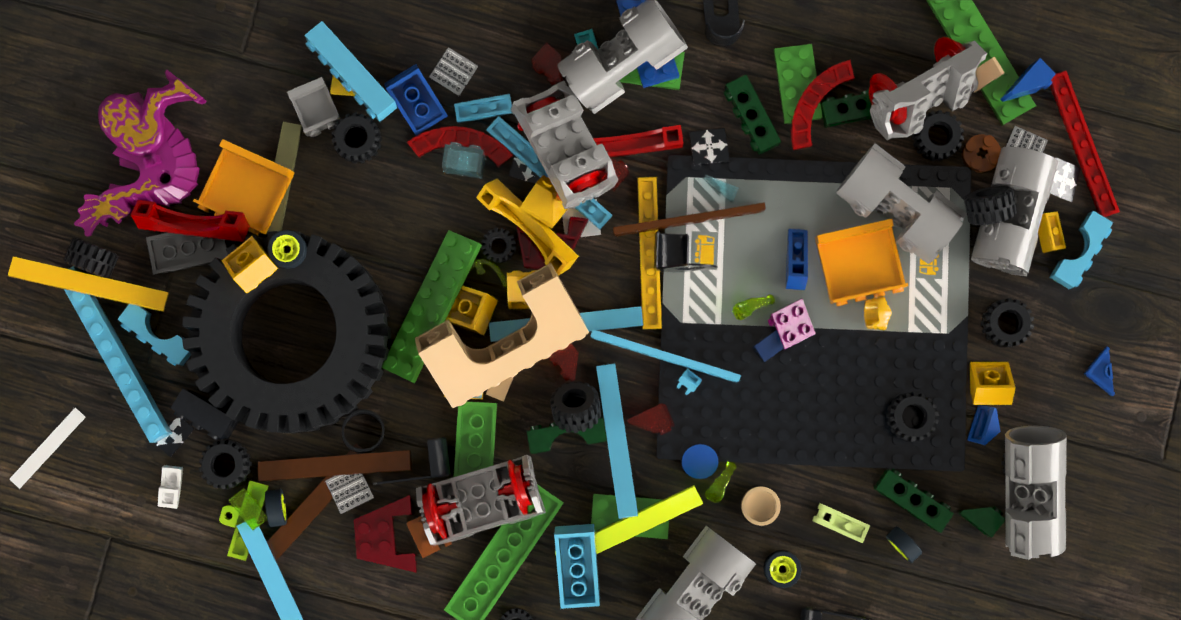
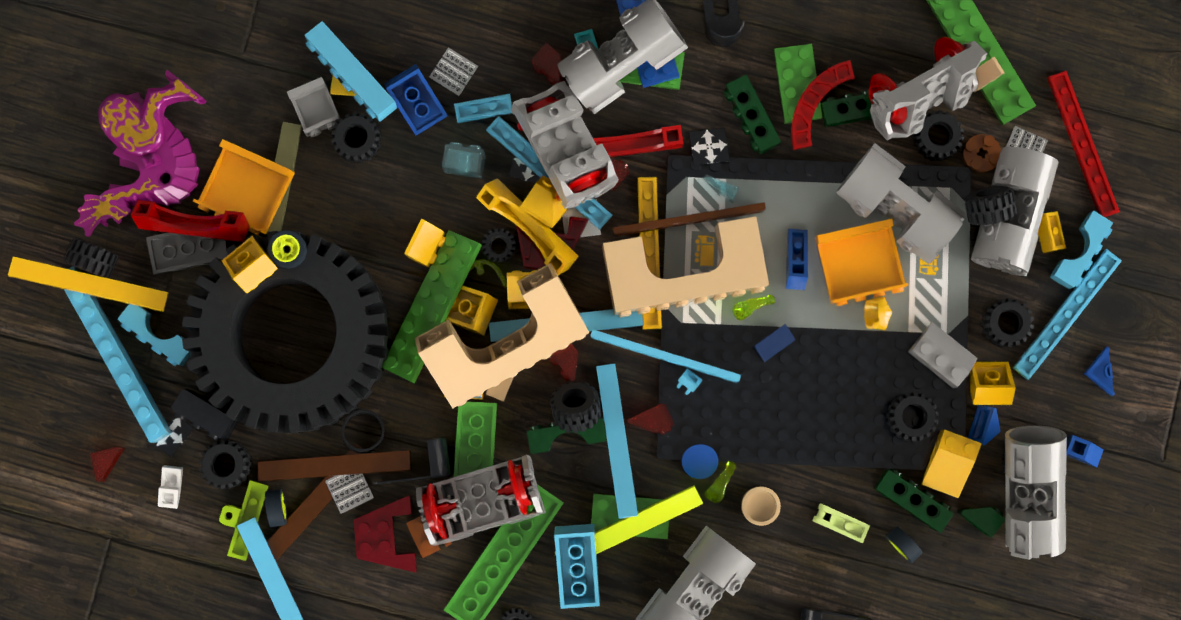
white sticker [10,408,85,489] -> none
clear neon green tile [228,488,268,531] -> none
red tile [407,126,513,168] -> none
black piece [654,231,718,272] -> none
wheel [763,550,802,588] -> none
hinge [768,299,816,349] -> none
blue slope [1000,58,1056,102] -> none
sticker [1050,158,1081,203] -> none
none -> clear red slope [90,447,125,482]
none -> yellow slope [404,219,446,268]
none -> tan arch [602,216,769,318]
none -> light grey slope [908,322,977,388]
none -> yellow slope [921,430,982,498]
none -> medium azure tile [1013,249,1122,380]
none -> blue slope [1067,435,1104,468]

